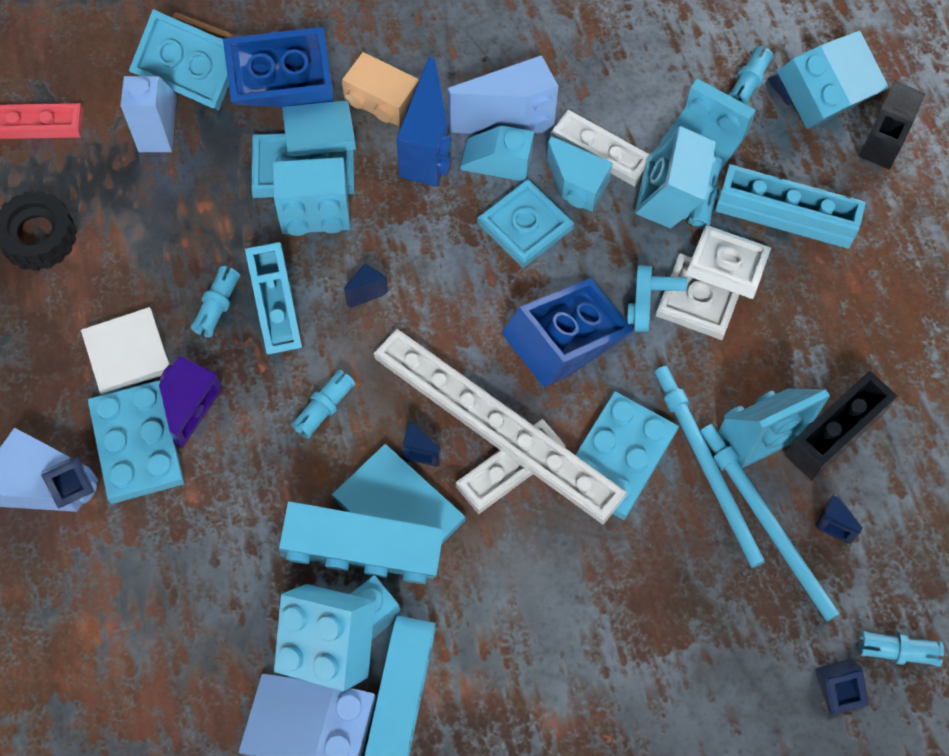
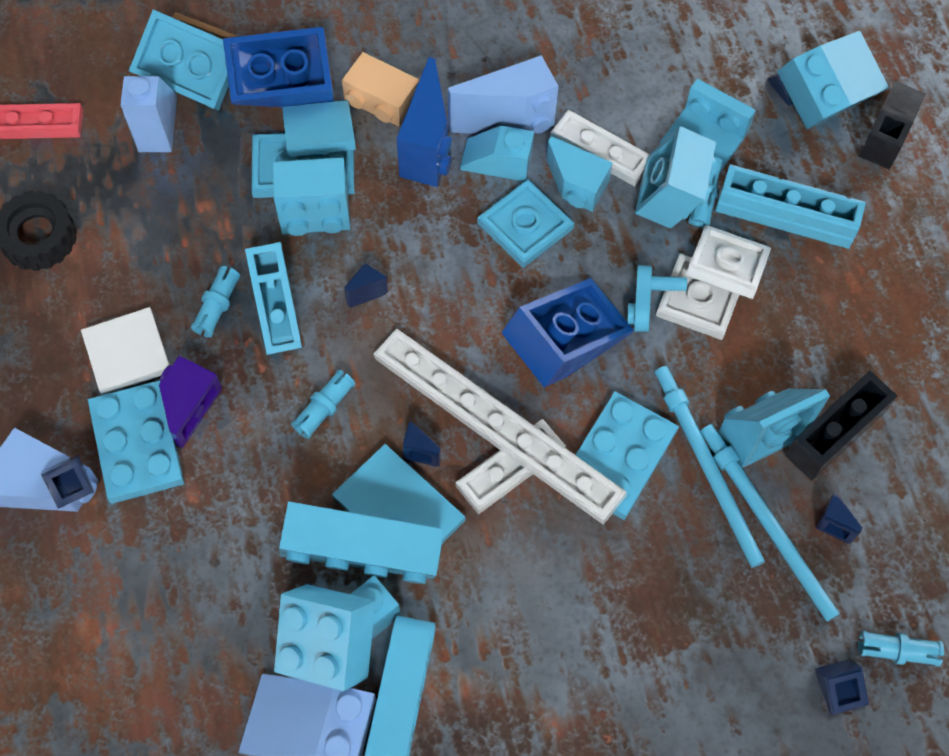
medium azure pin [729,46,773,105] -> none

